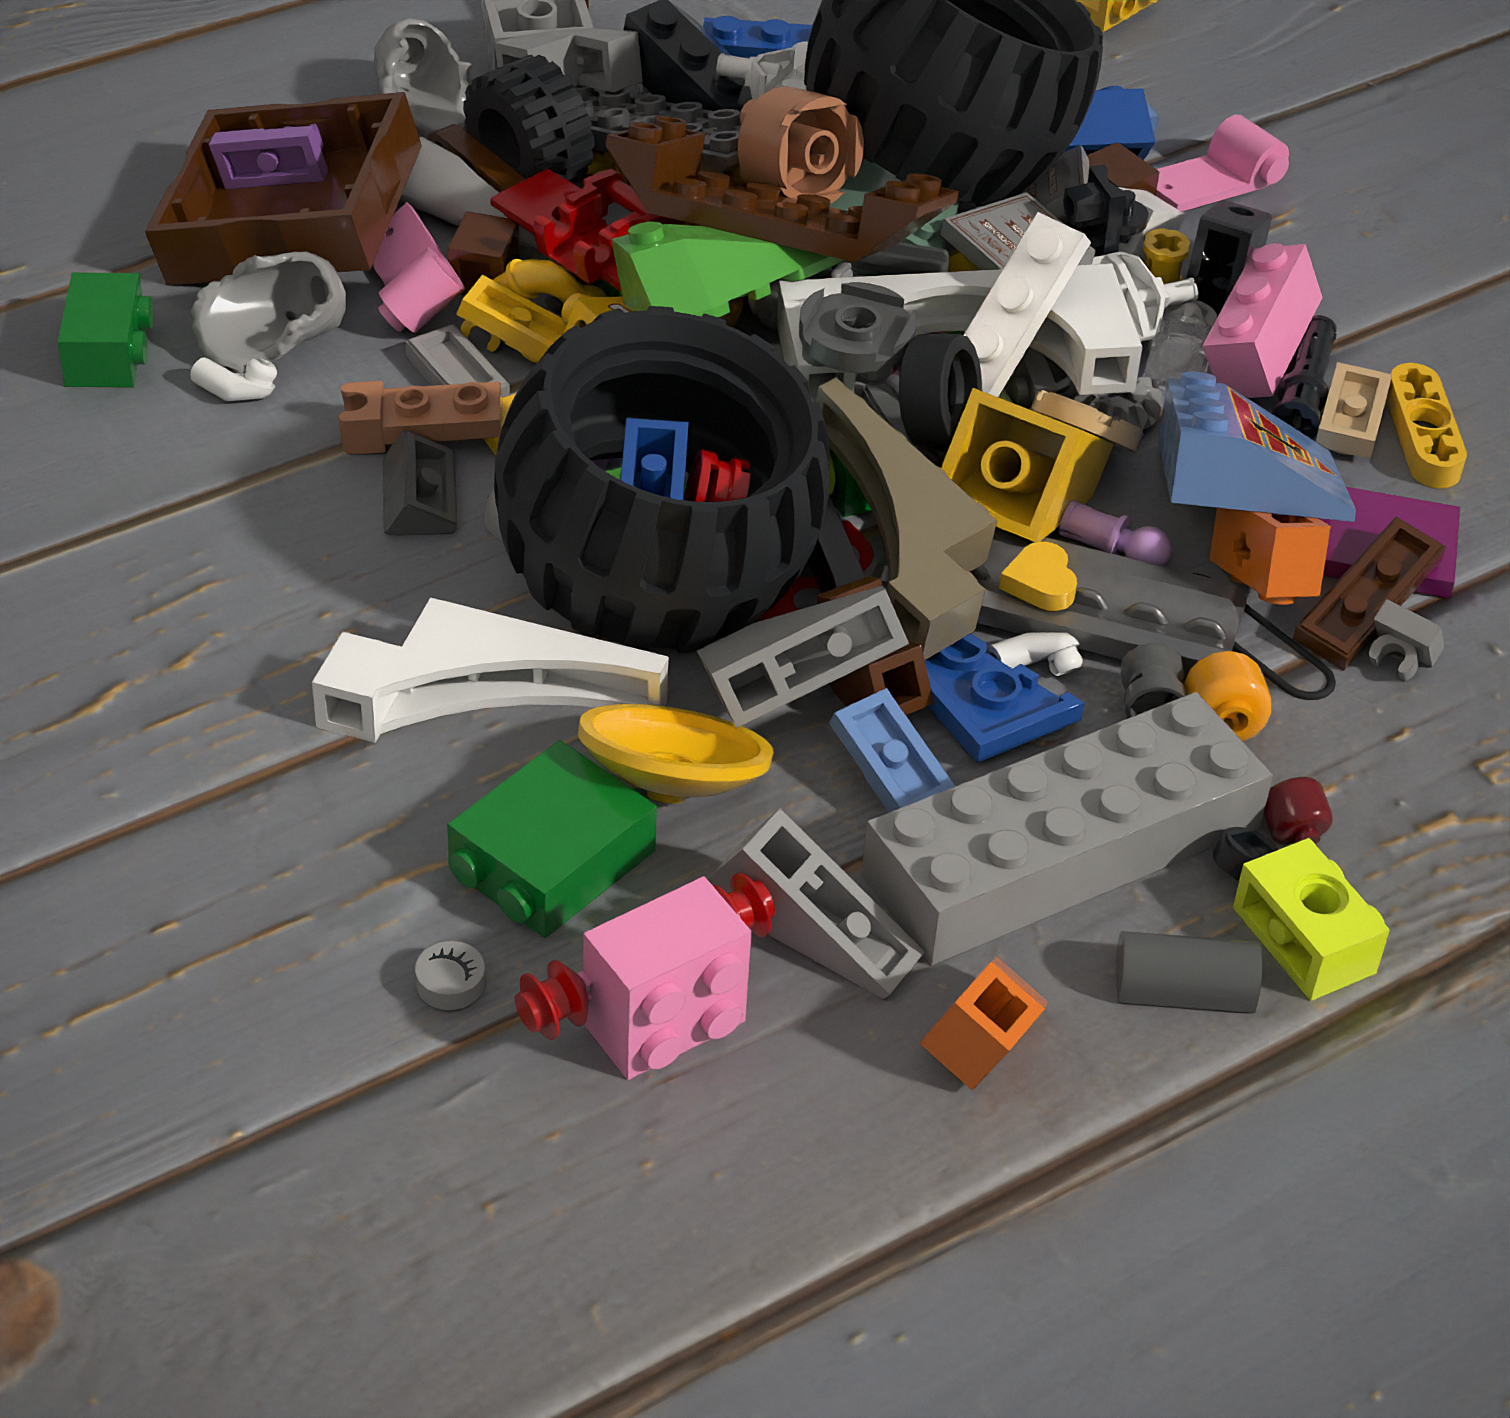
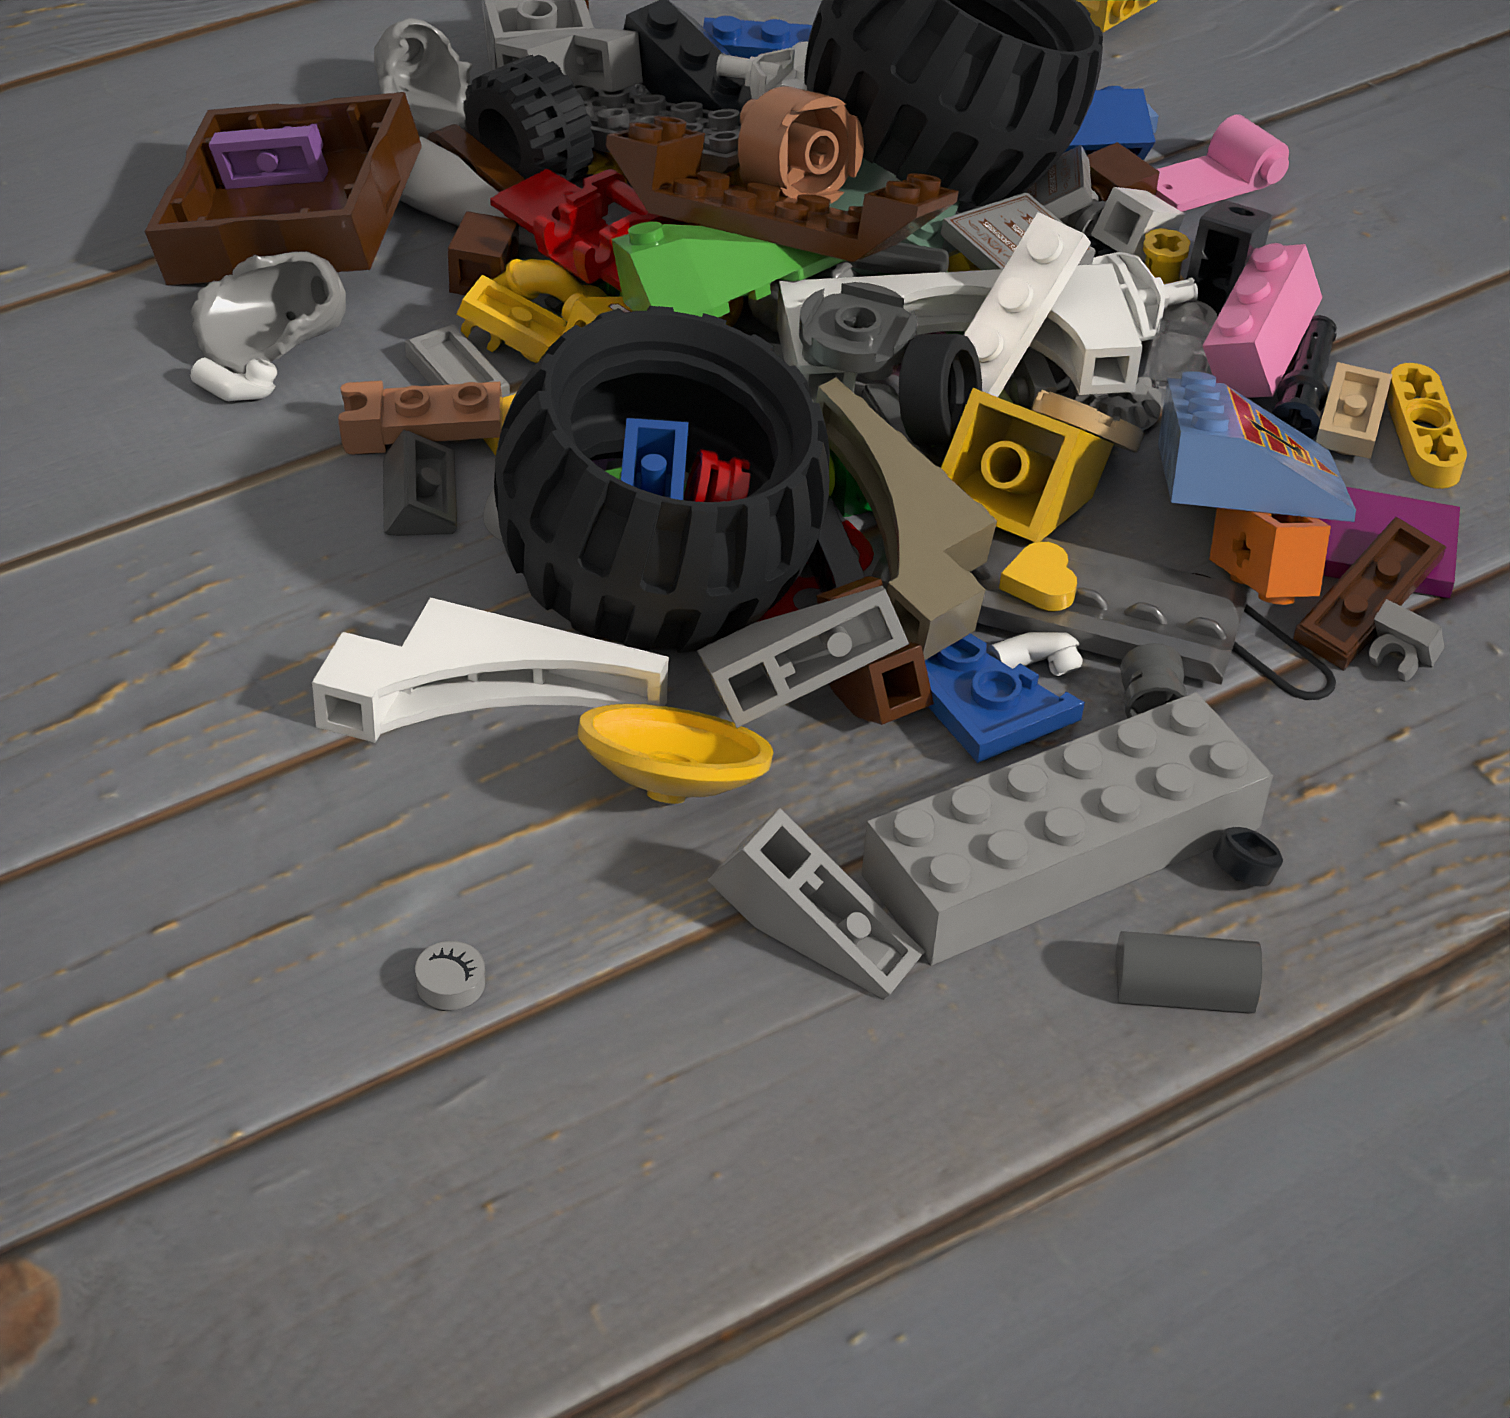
green brick [57,272,153,388] -> none
bright pink door [372,202,465,333] -> none
green brick [447,740,657,939] -> none
bright pink brick [514,872,775,1080] -> none
medium blue plate [829,688,955,812] -> none
orange slope [919,956,1048,1091] -> none
lavender pin [1059,500,1172,566] -> none
black hips [1063,164,1149,257] -> none
light orange head [1184,651,1272,742] -> none
neon yellow brick [1233,838,1390,1001] -> none
dark red piece [1263,777,1333,845] -> none

